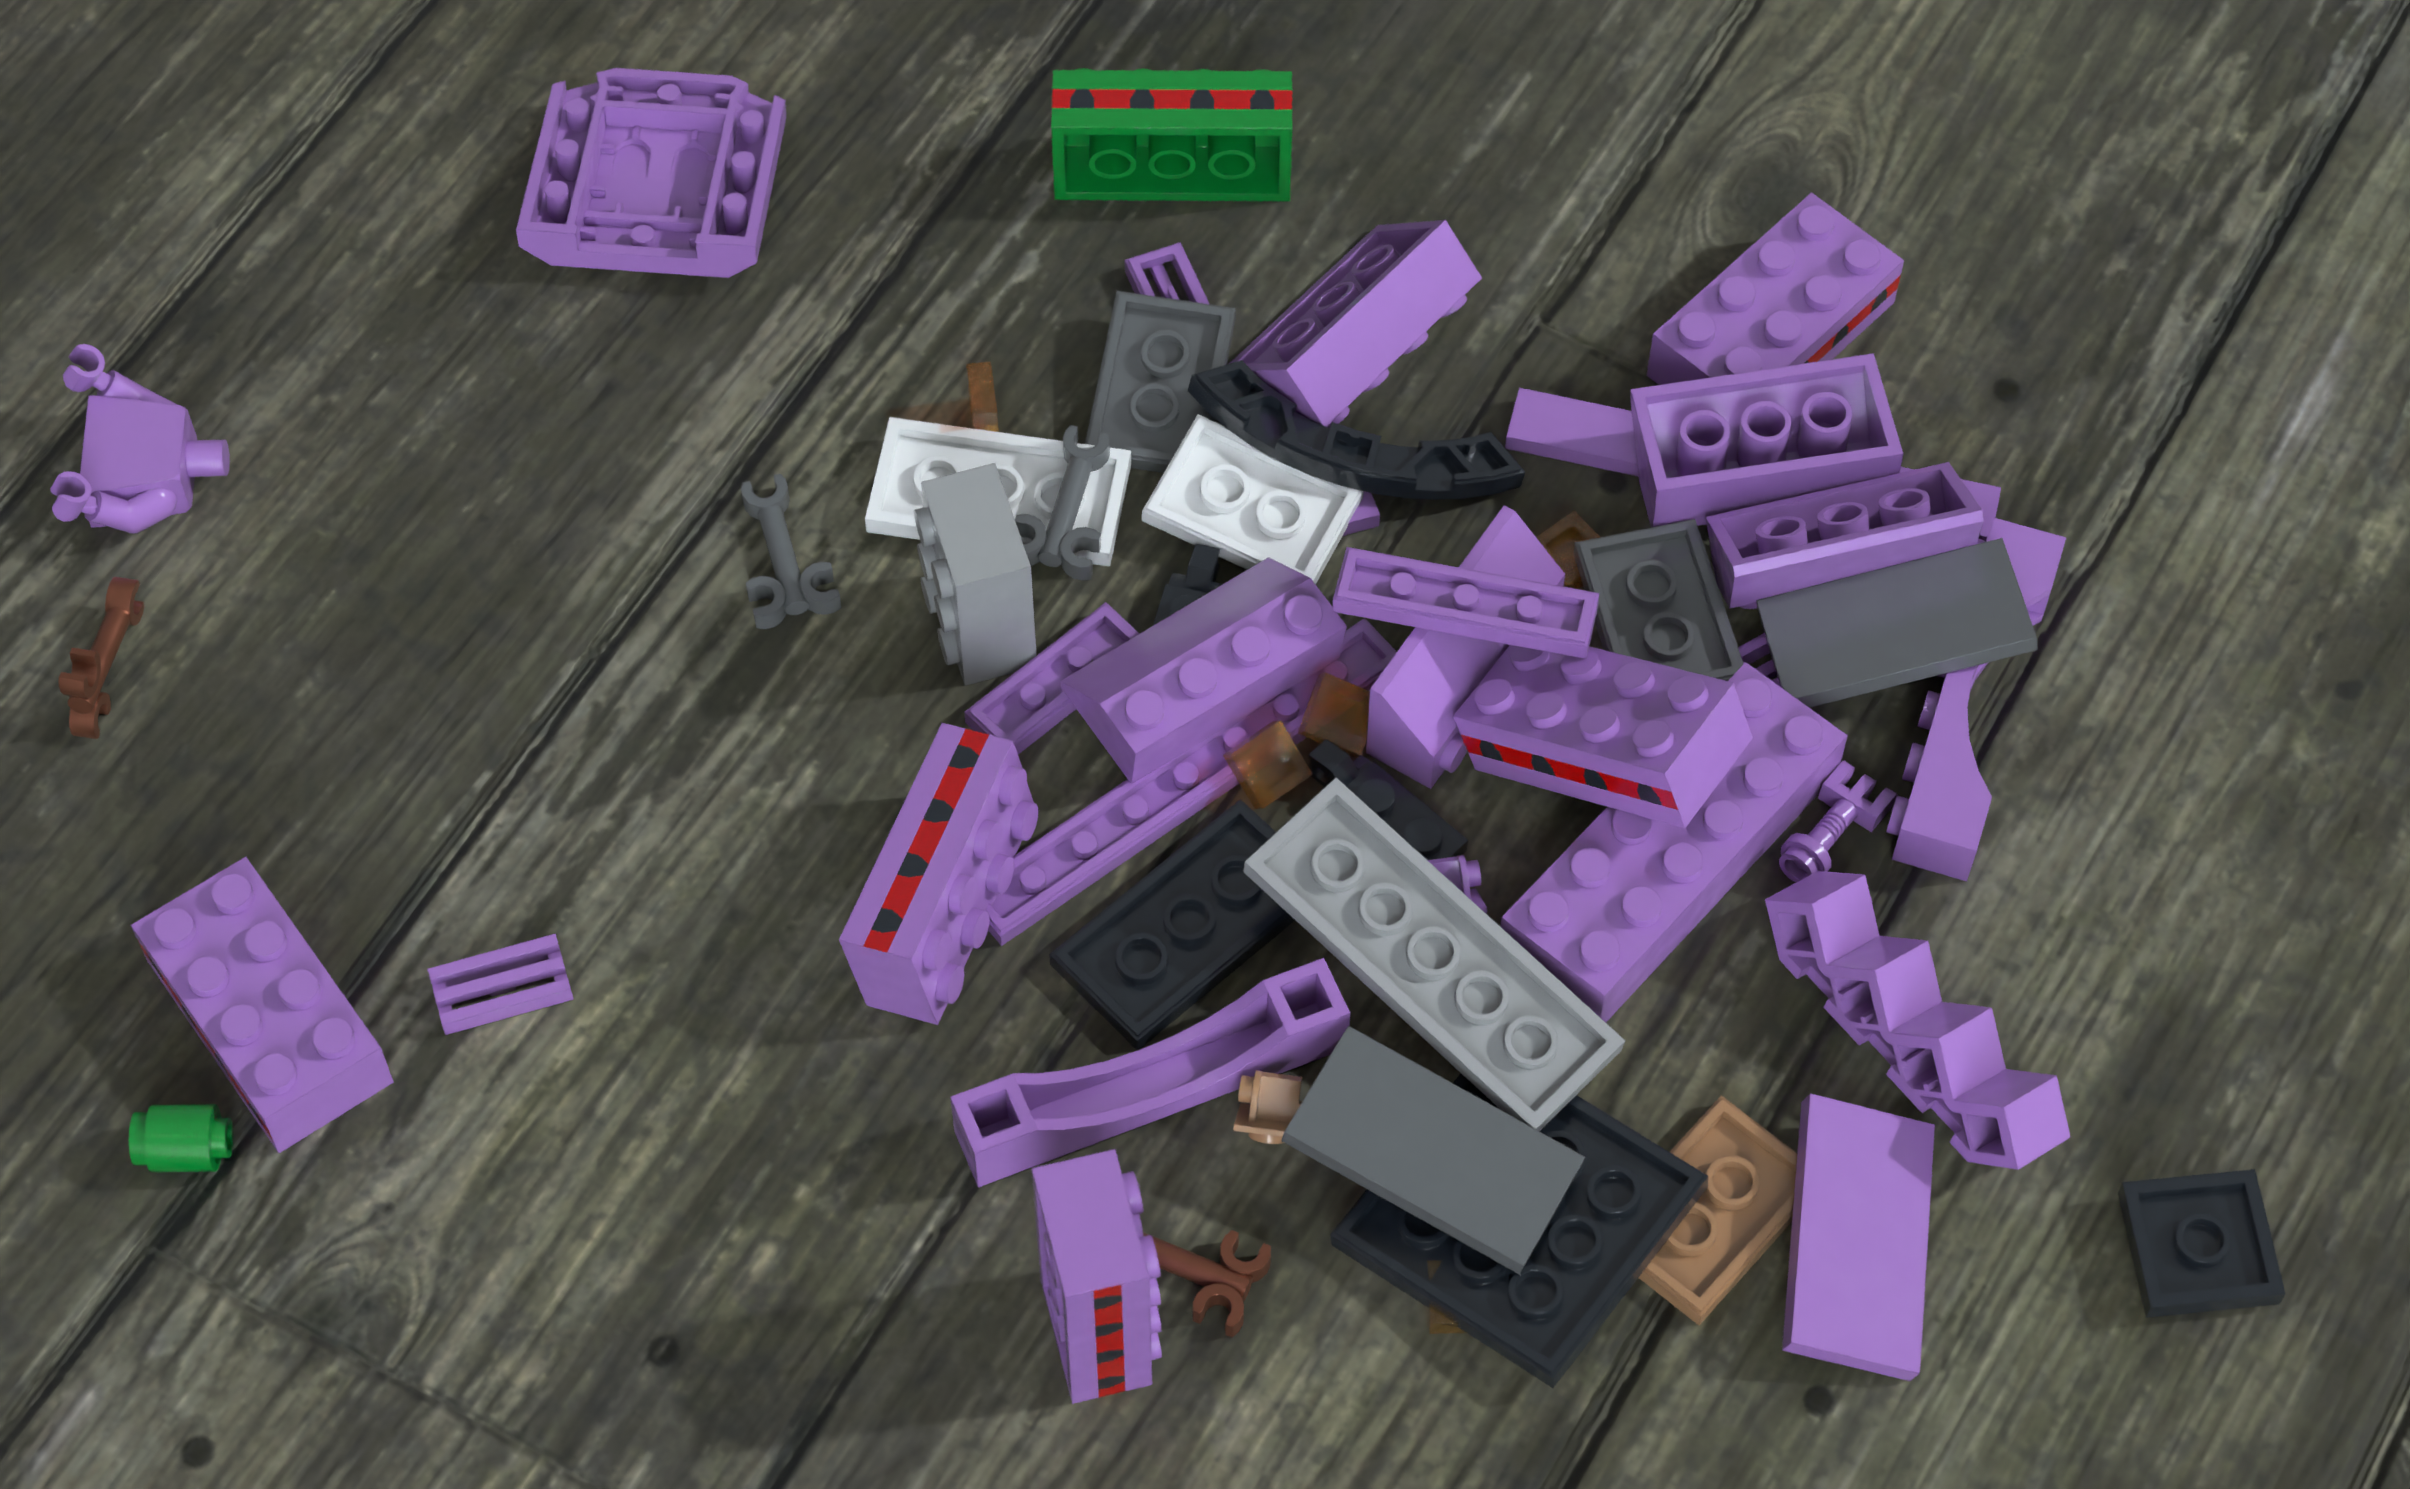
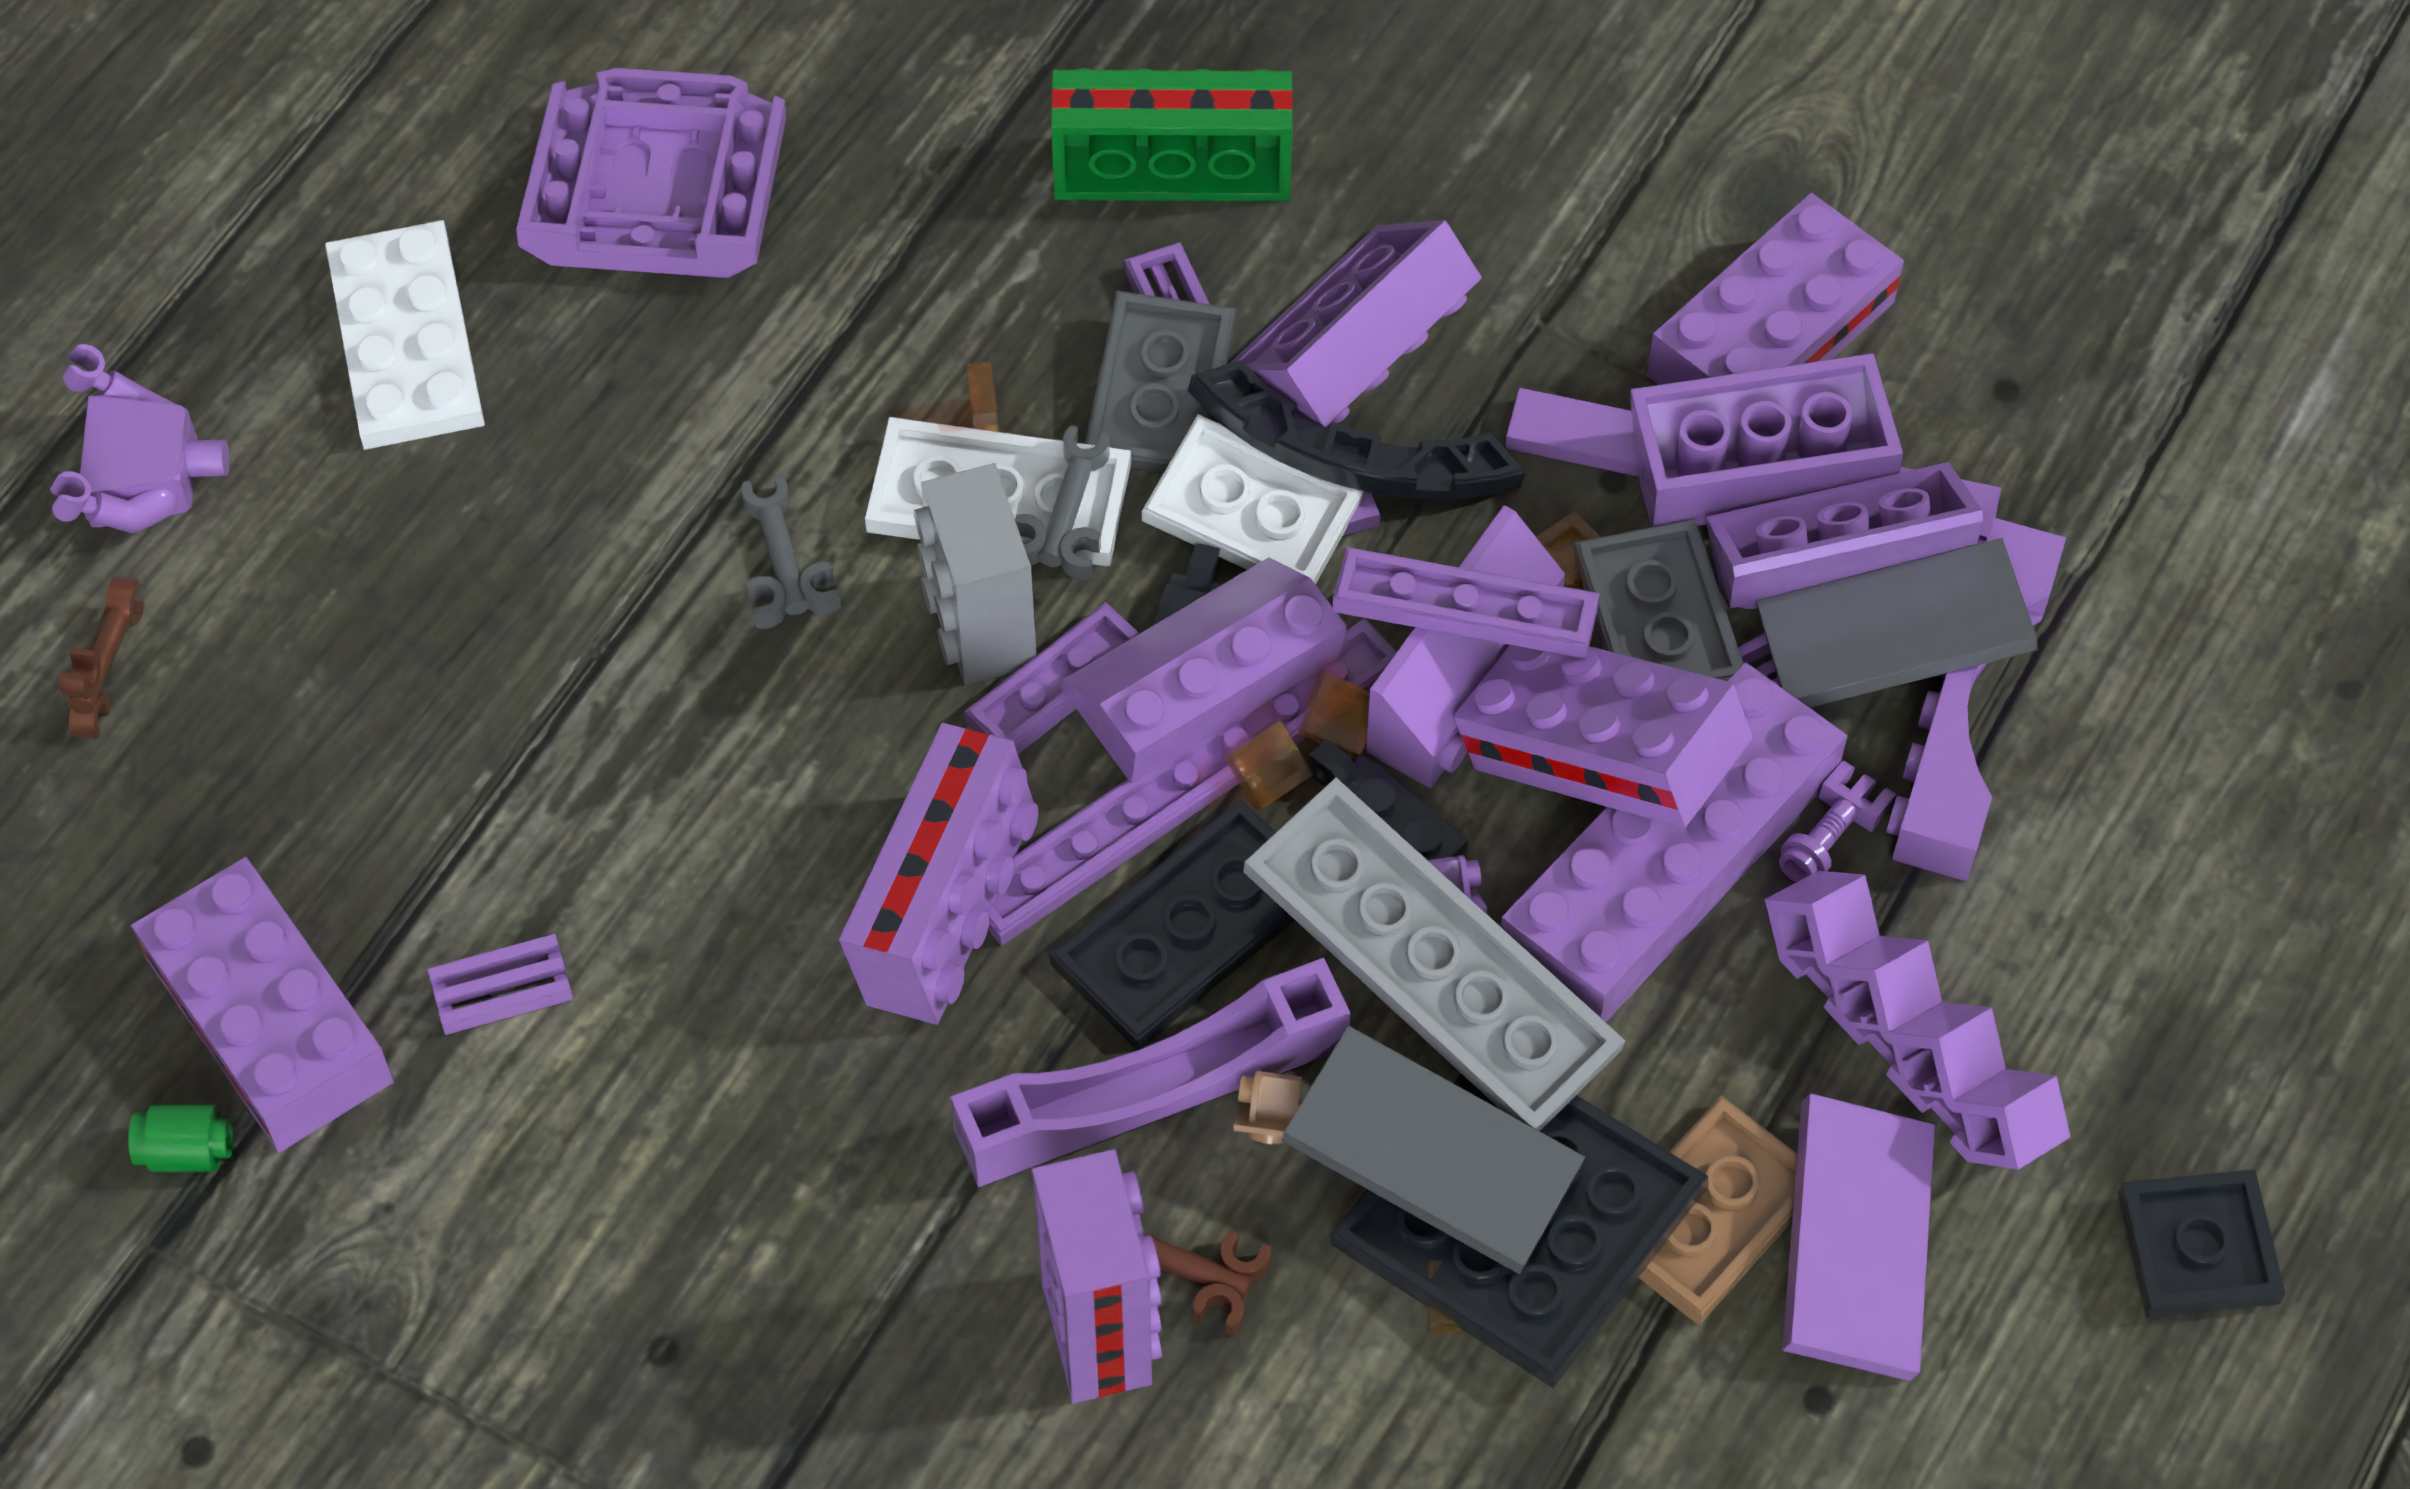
none -> white plate [325,220,485,450]

